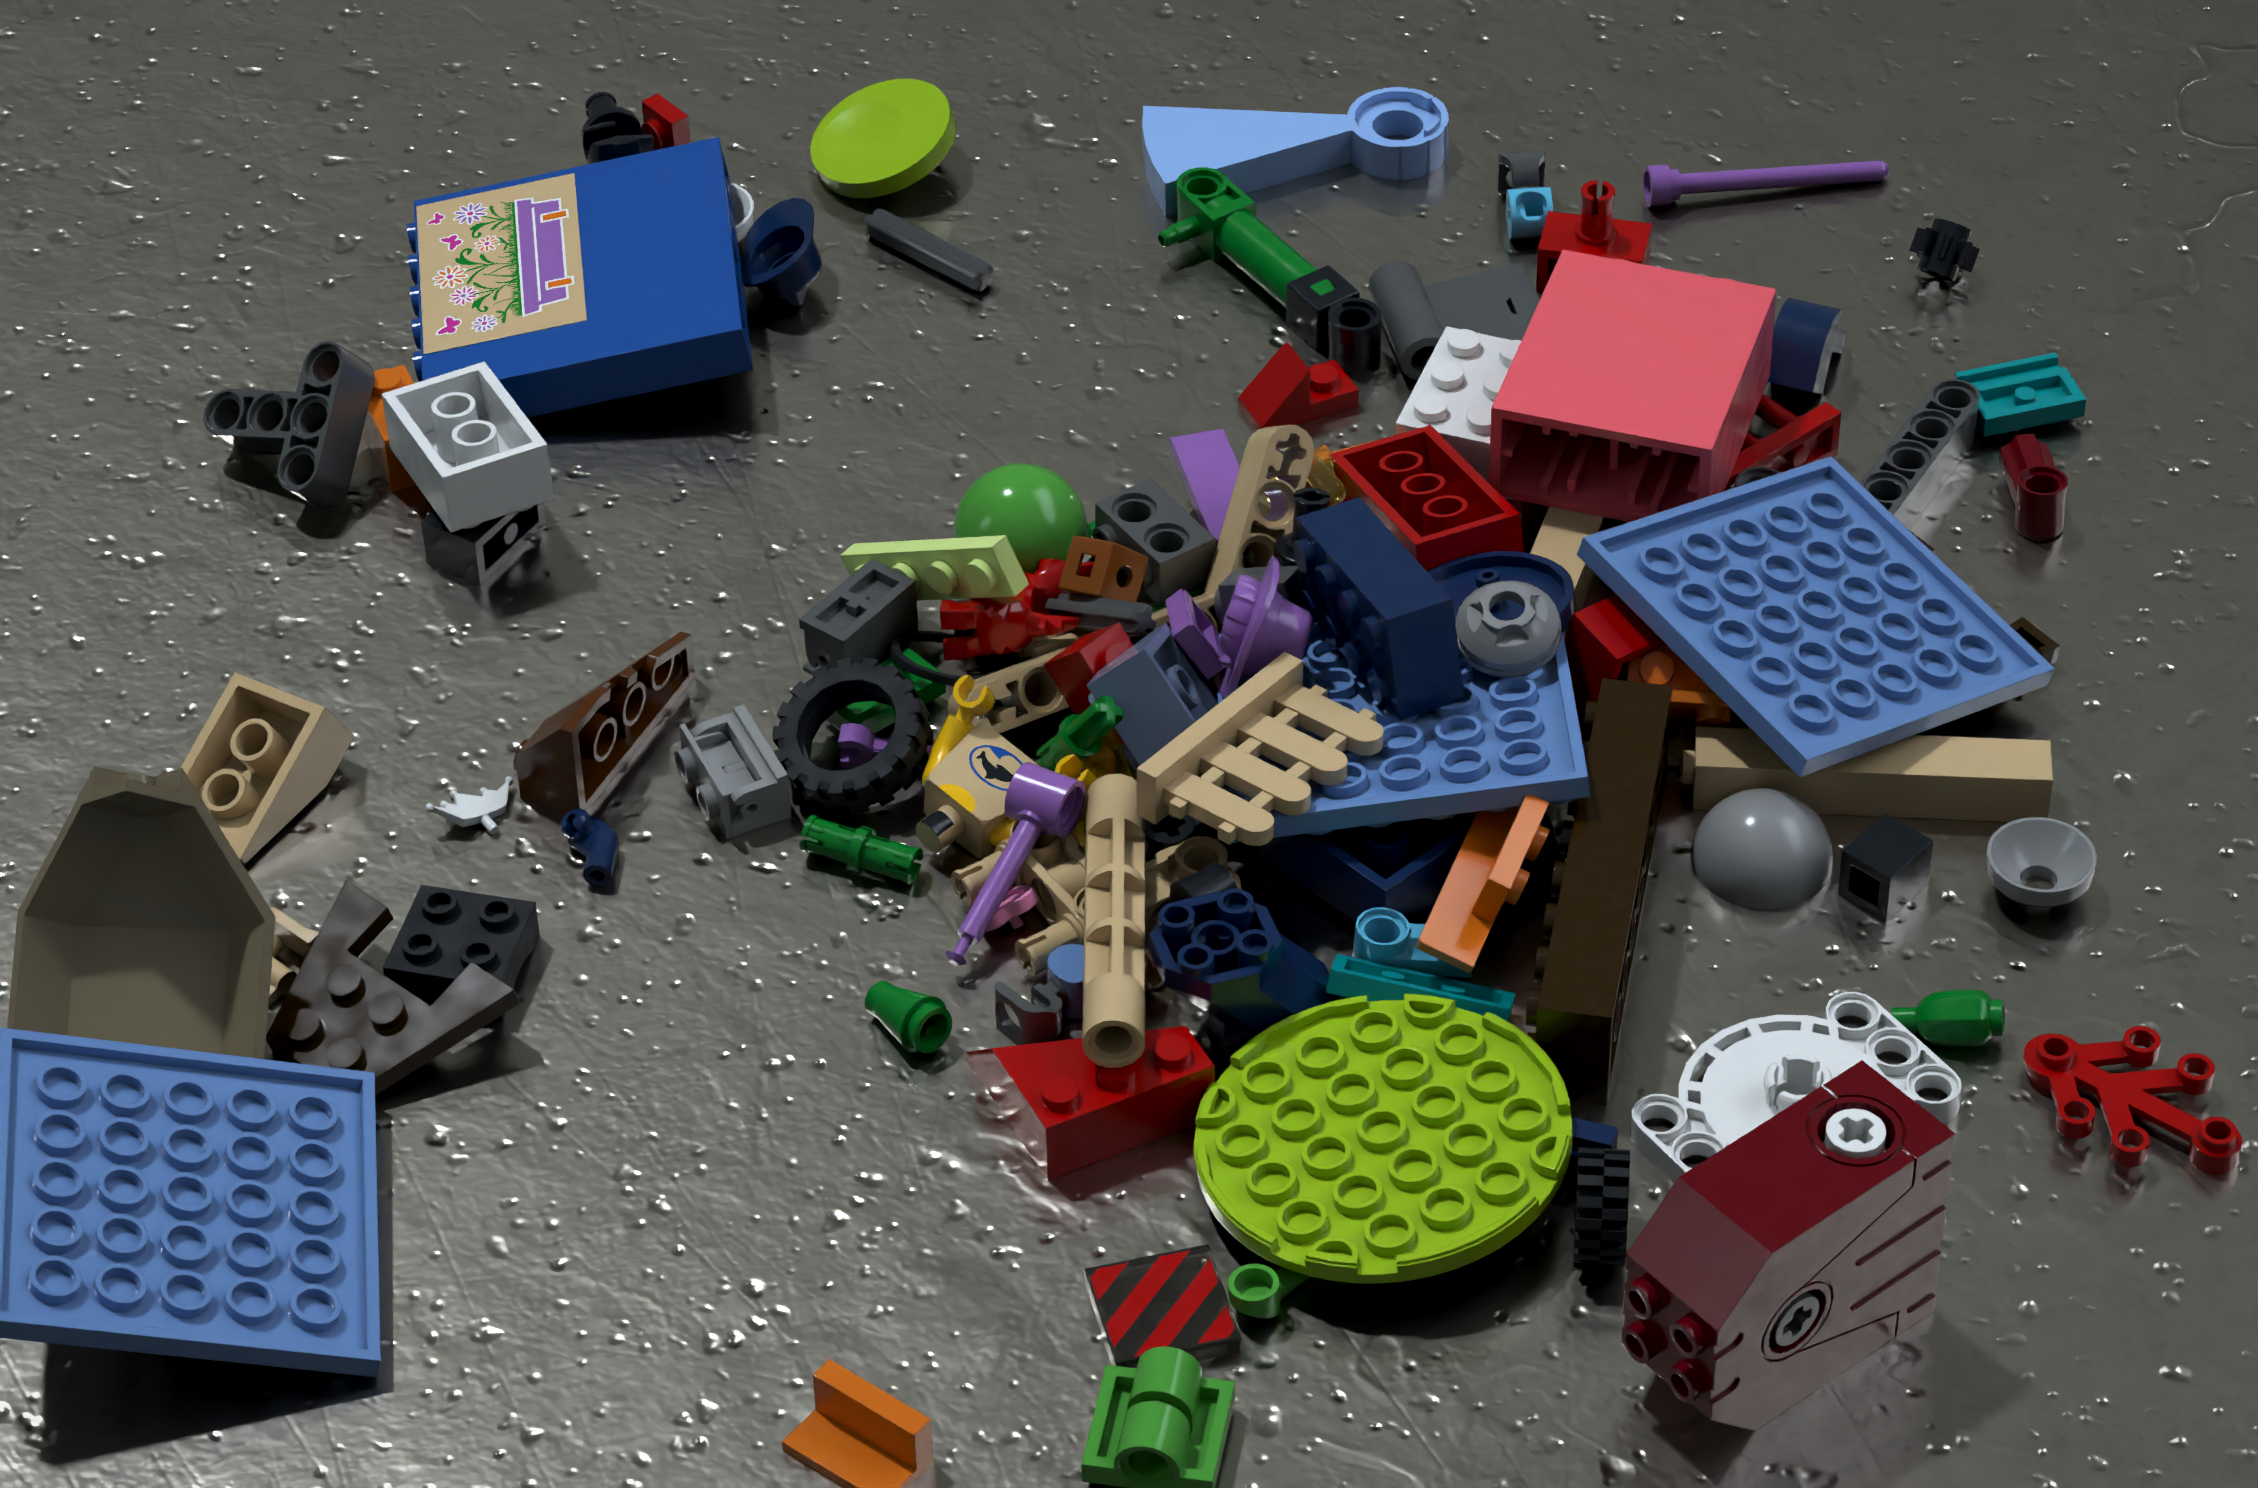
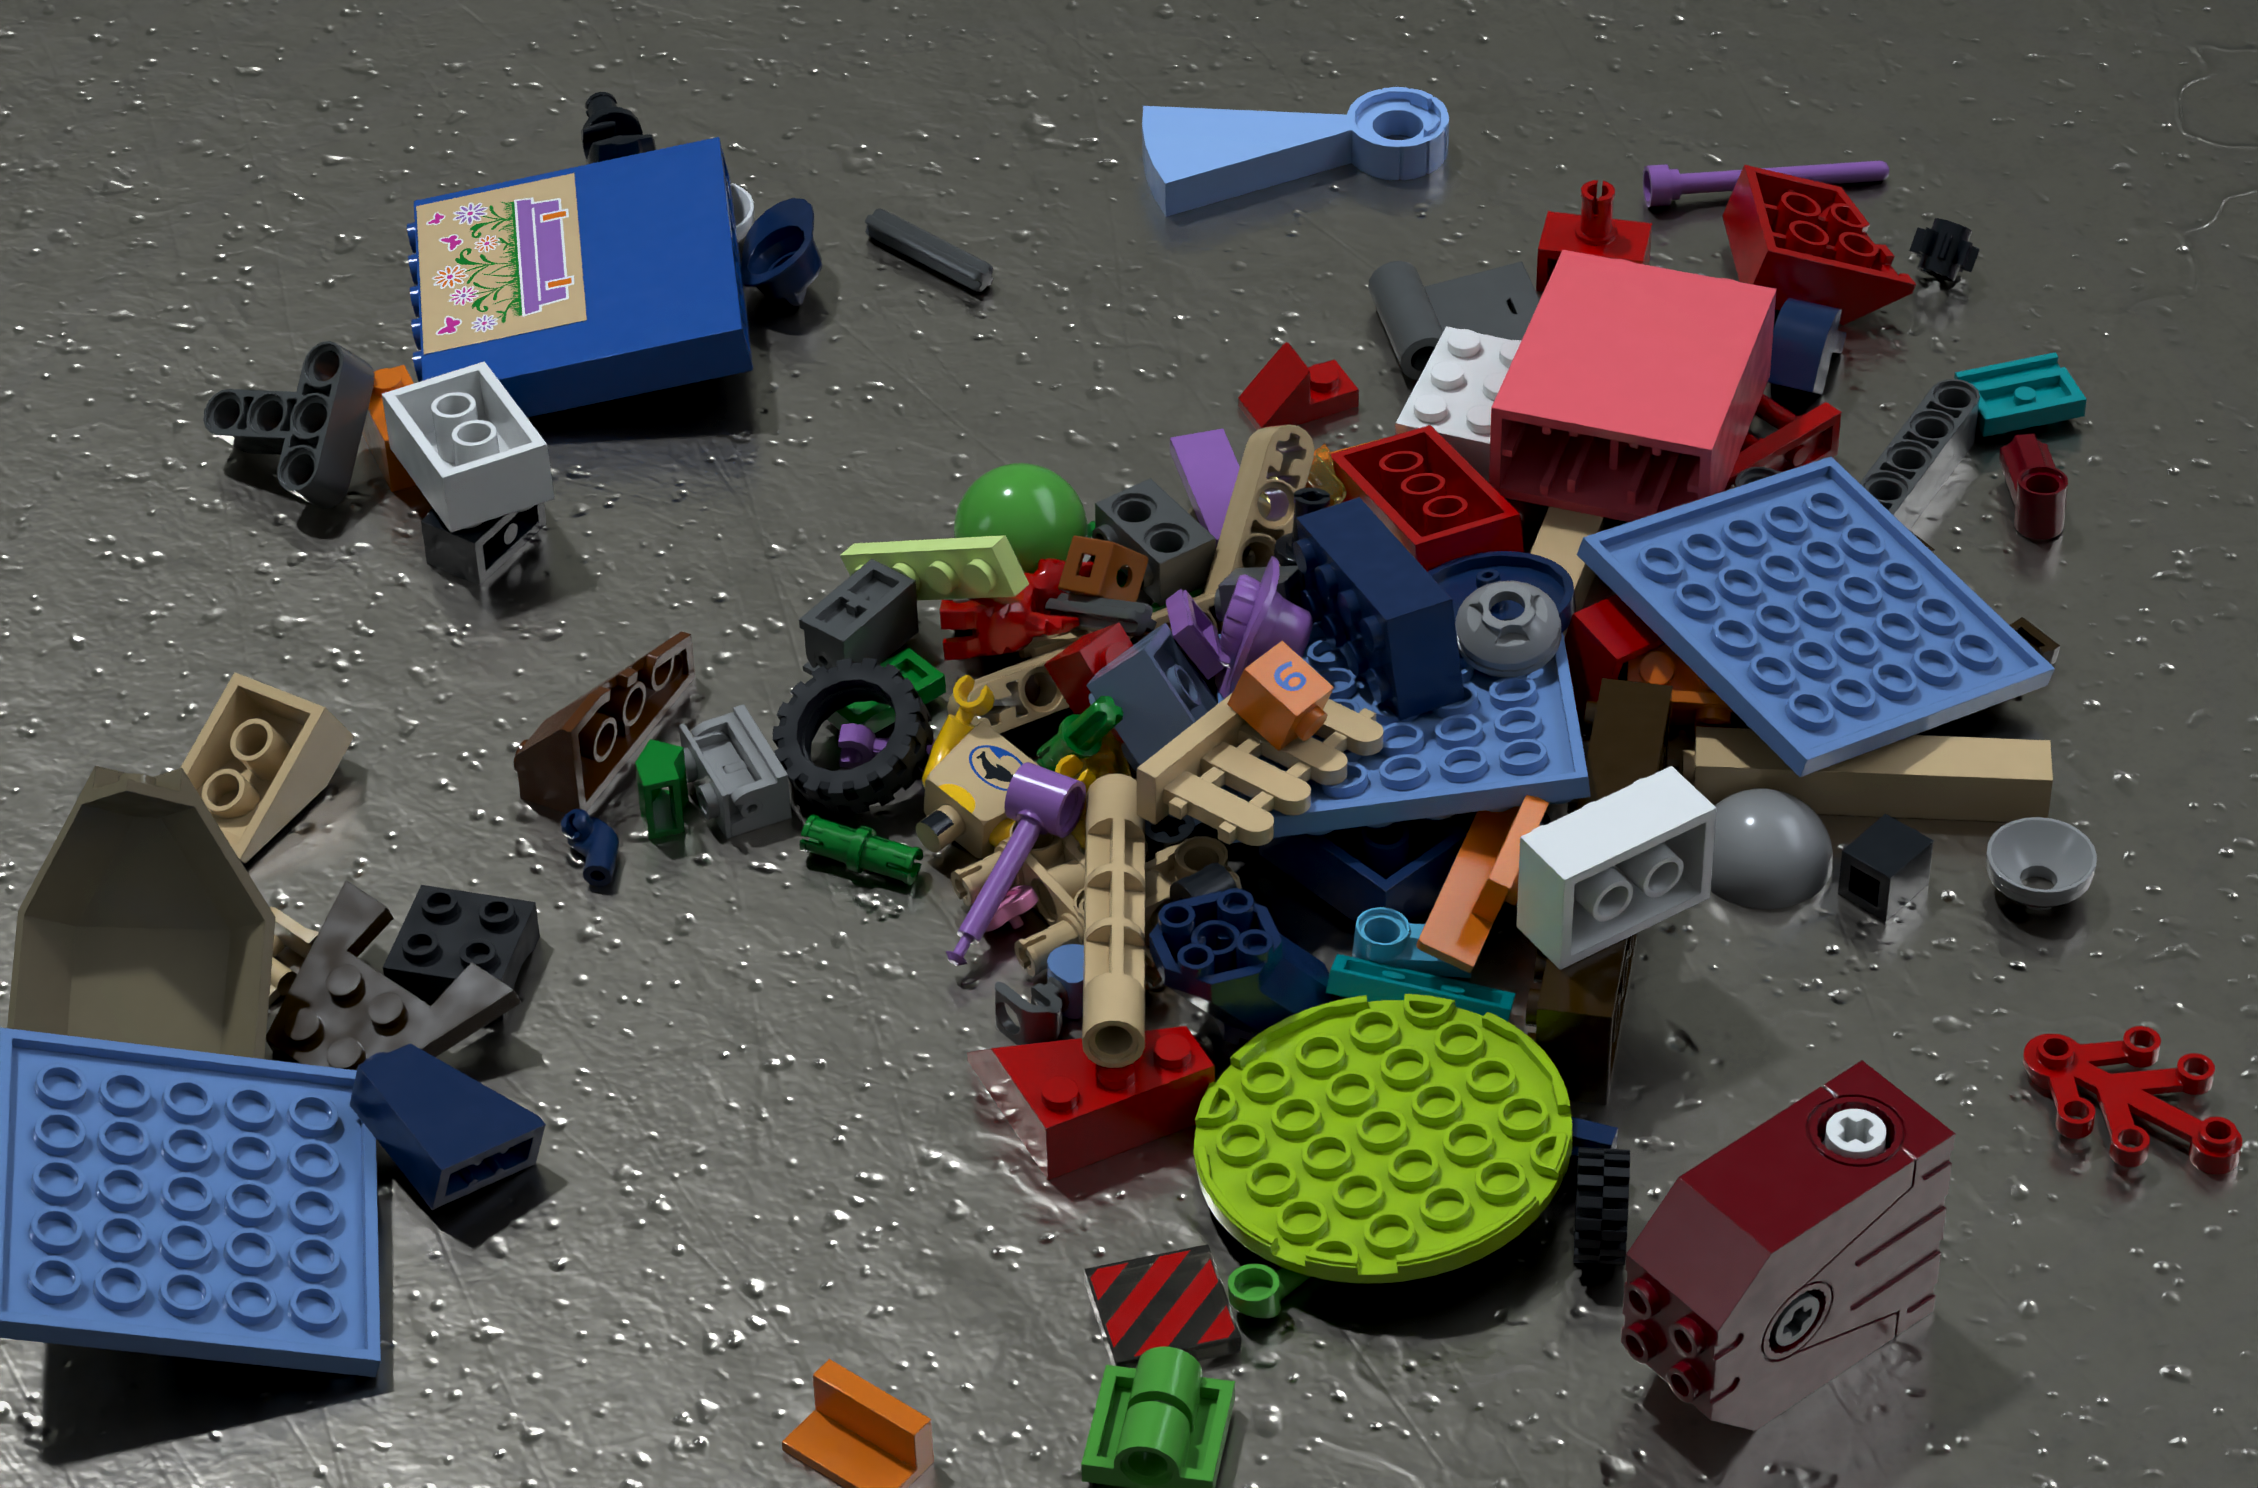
white piece [425,776,514,835] -> none
red plate [641,93,691,150] -> none
lime piece [810,79,957,198] -> none
green cone [865,981,952,1053] -> none
black piece [890,631,1004,686] -> none
piece [1158,167,1381,373] -> none
leg [1497,151,1553,240] -> none
white piece [1630,992,1962,1183] -> none
green plant [1891,989,2005,1048] -> none
none -> dark blue slope [350,1043,546,1210]
none -> green piece [635,739,689,840]
none -> orange brick [1227,641,1334,751]
none -> white brick [1517,766,1717,970]
none -> red wedge [1722,164,1916,325]

